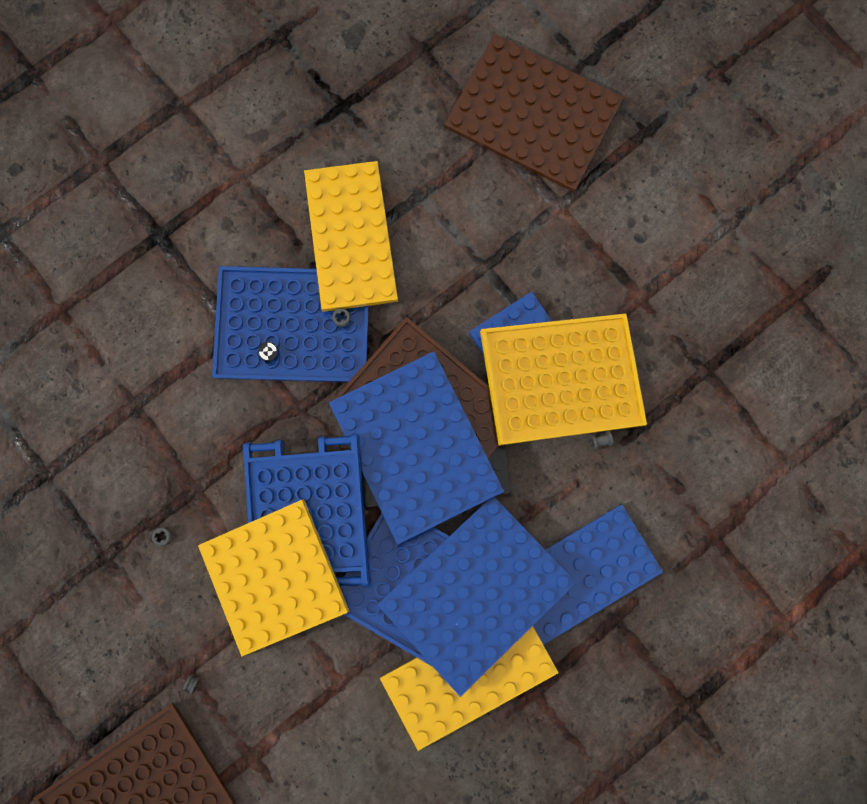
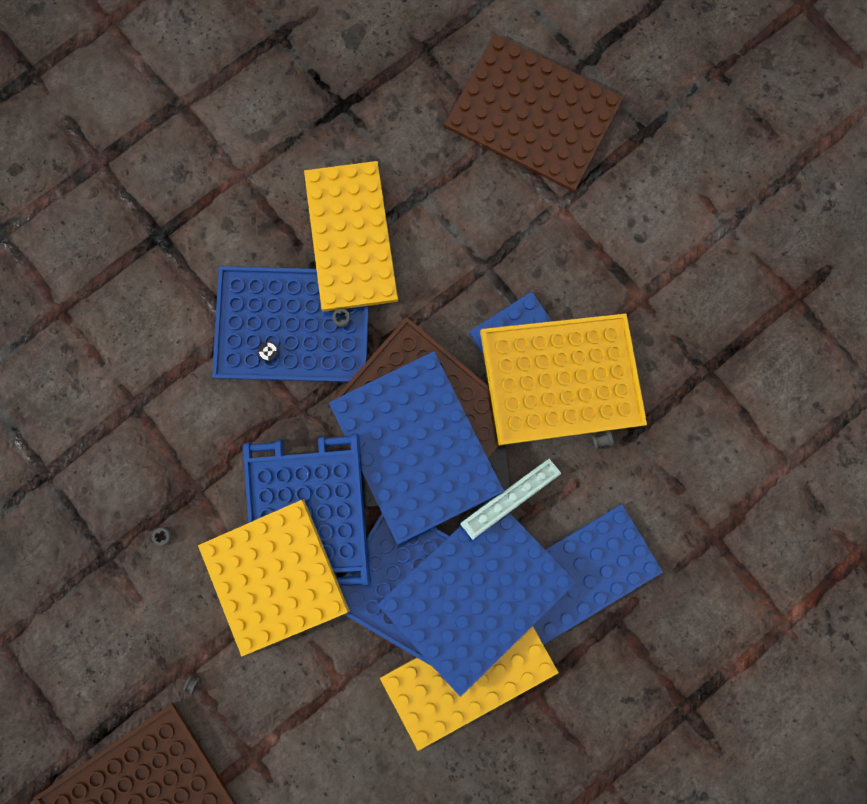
none -> light aqua tile [461,459,561,540]

